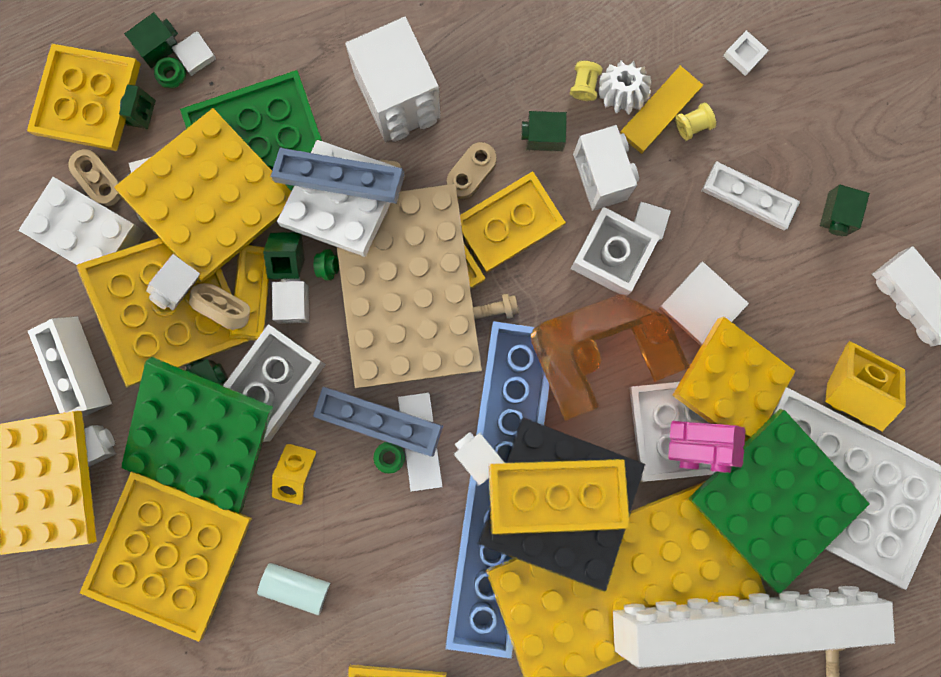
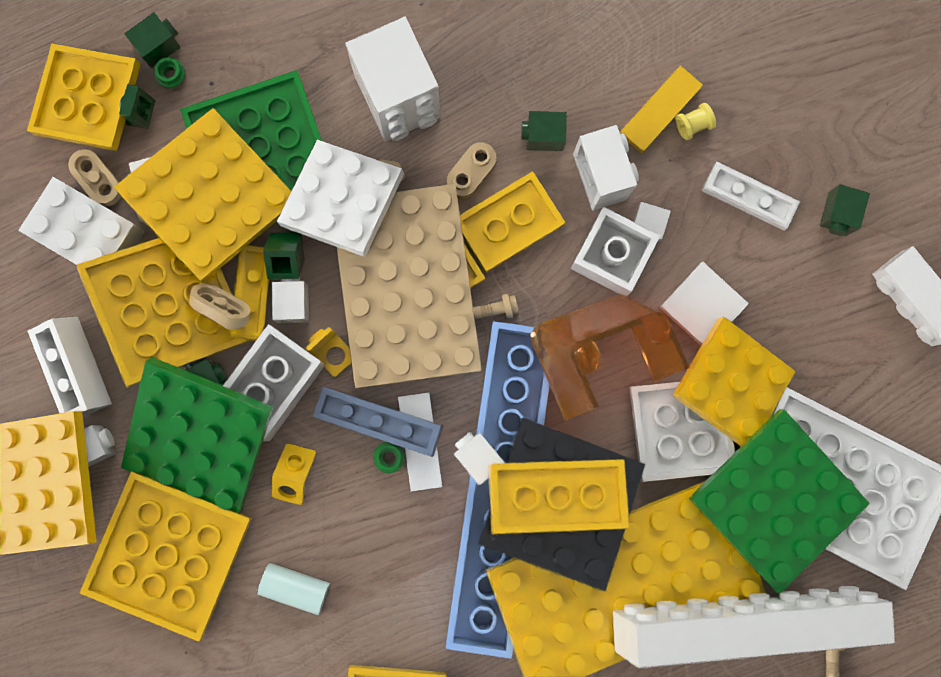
white brick [146,254,200,311] -> none
white tile [172,31,216,76] -> none
sand blue plate [271,148,405,204] -> none
green plate [313,249,339,281] -> none
light yellow bush [570,61,603,101] -> none
white gear [599,60,651,115] -> none
brick [668,421,745,473] -> none
white plate [723,30,769,76] -> none
yellow slope [825,341,906,432] -> none
none -> yellow bracket [305,327,352,377]

